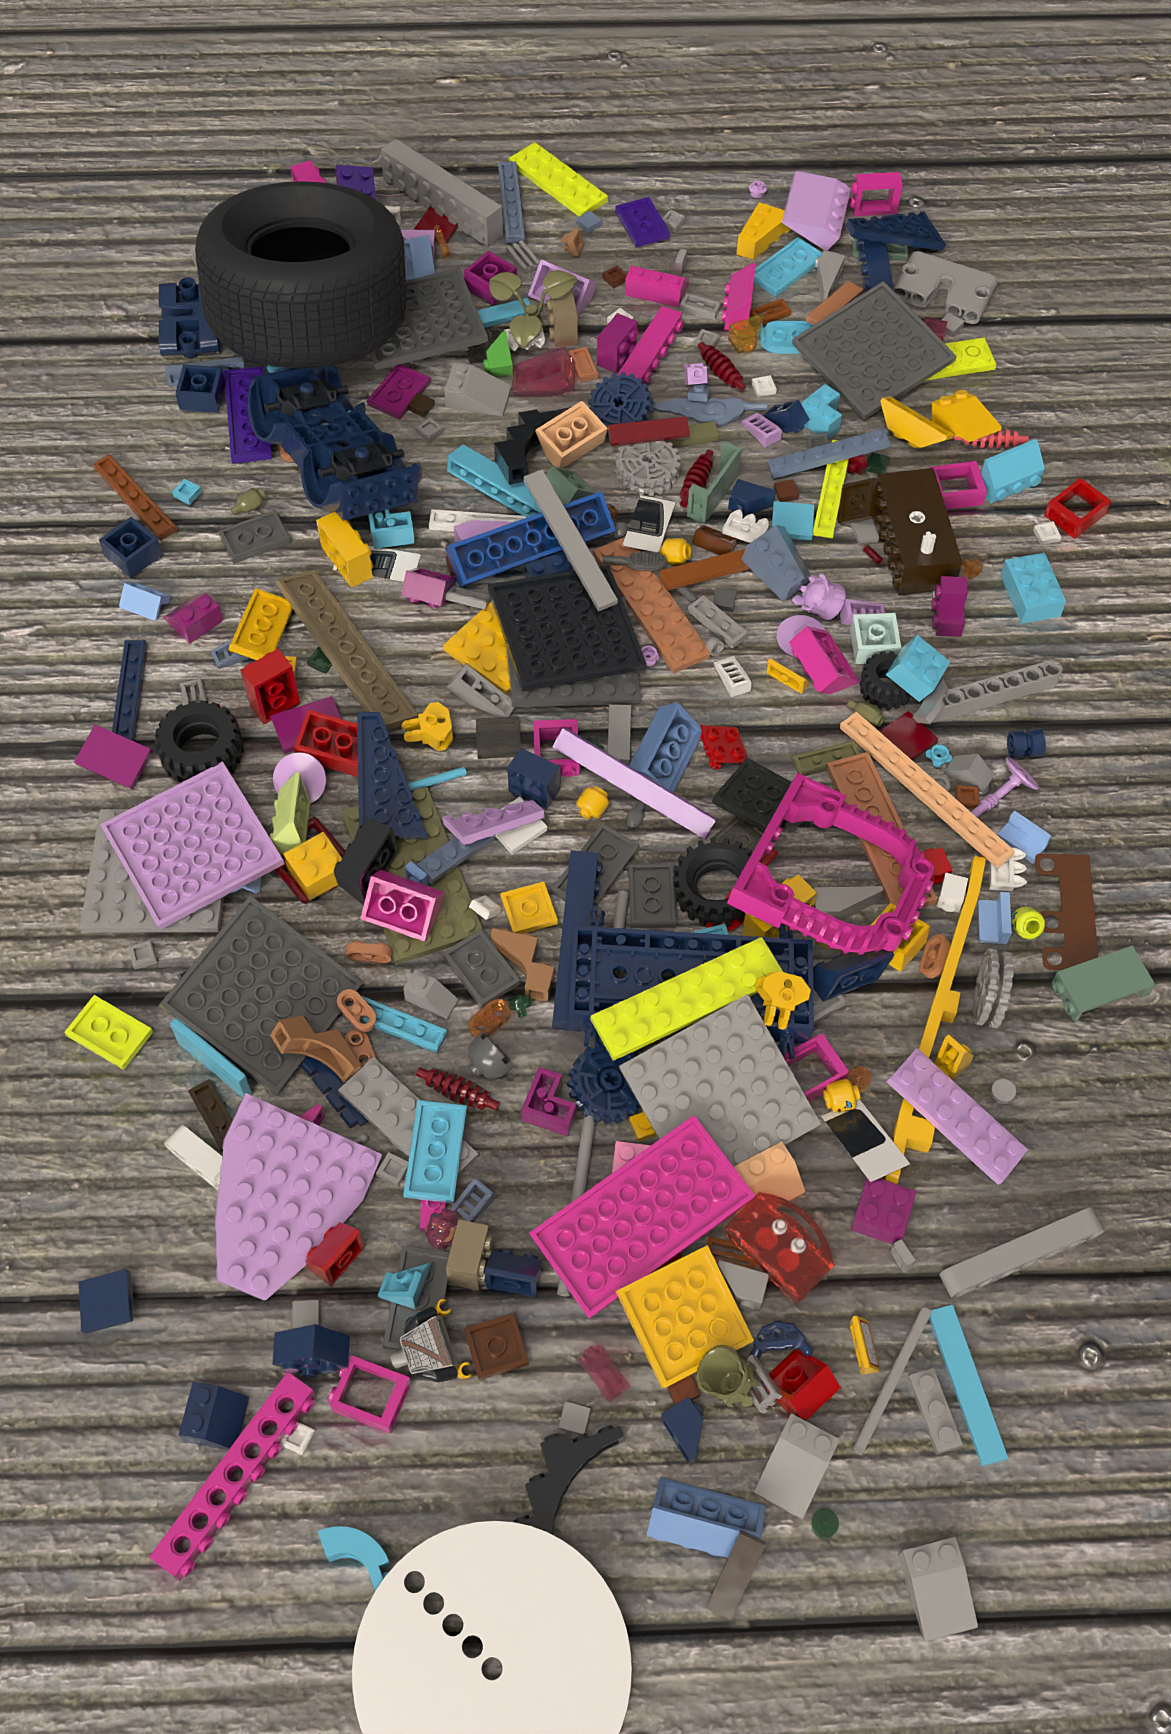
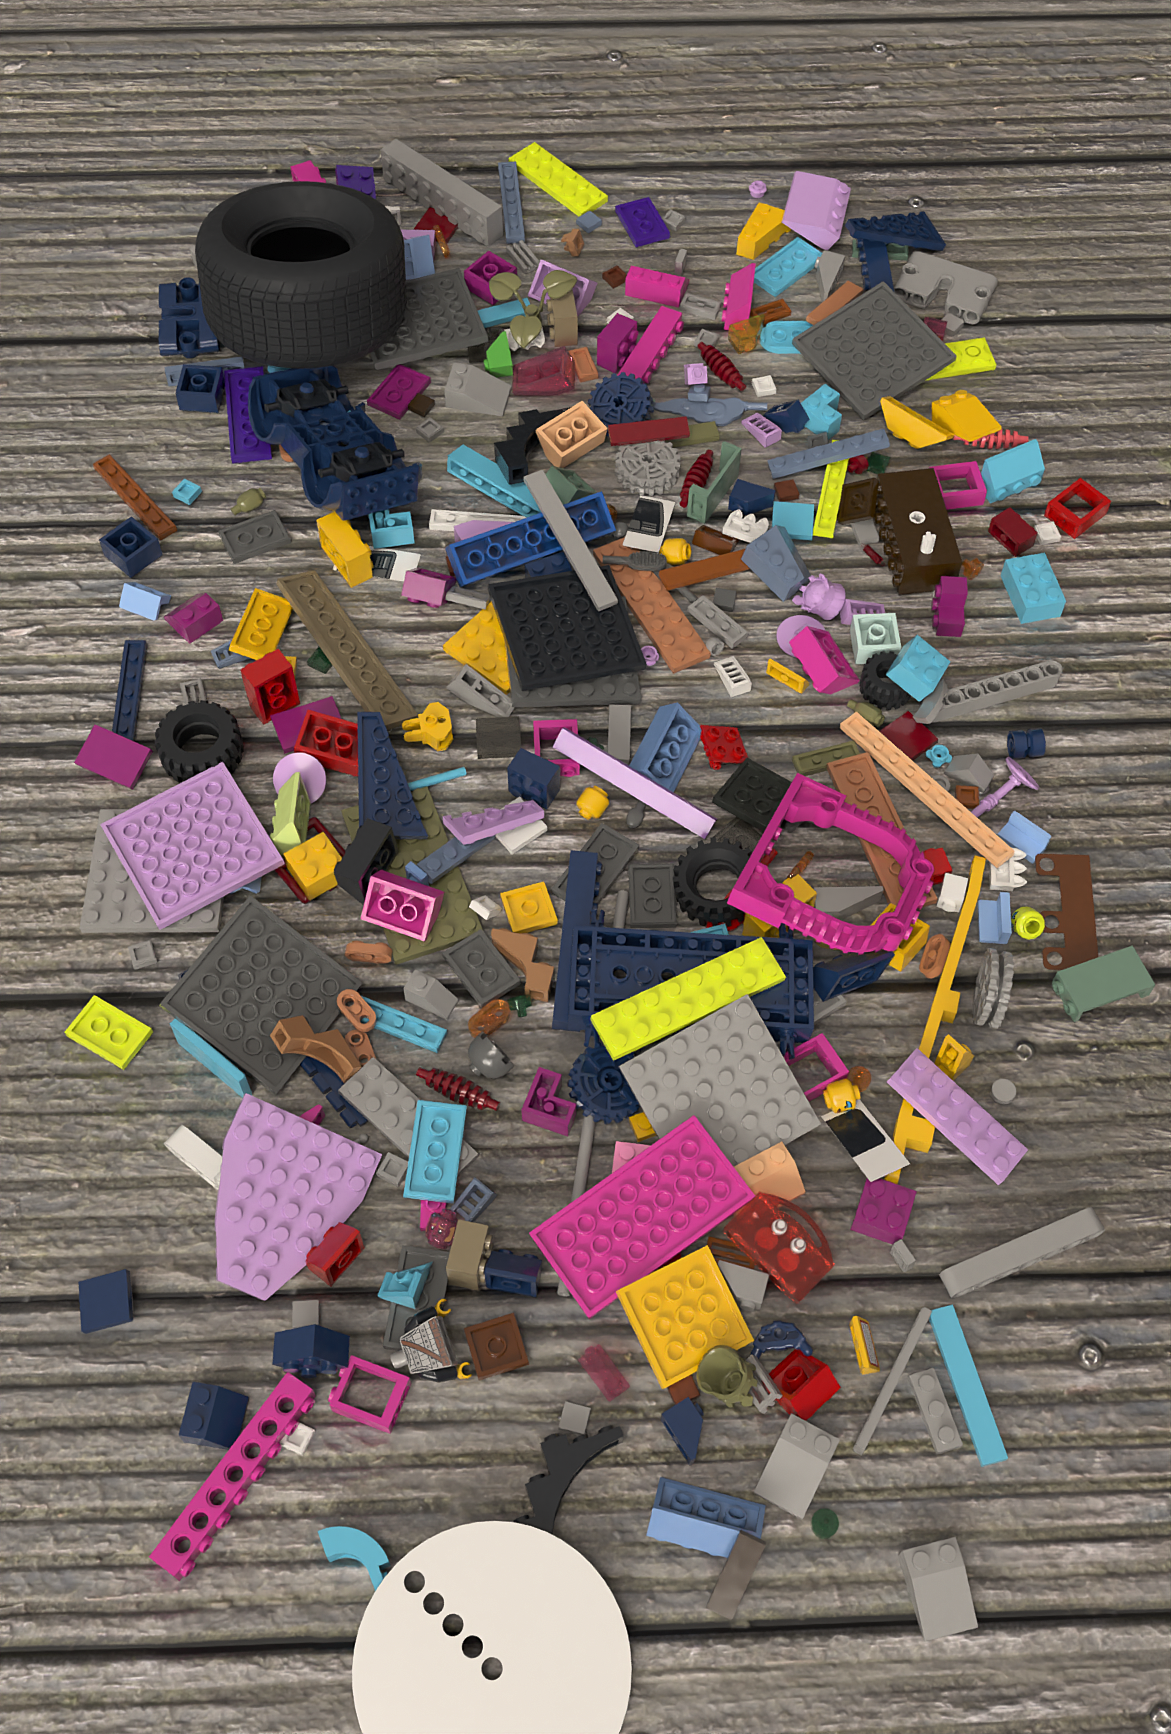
dark brown tile [188,1079,233,1152] -> none
yellow hinge [755,971,811,1030] -> none
dark pink window [849,172,903,216] -> none
none -> clear orange piece [785,851,814,880]
none -> dark red brick [988,507,1038,557]

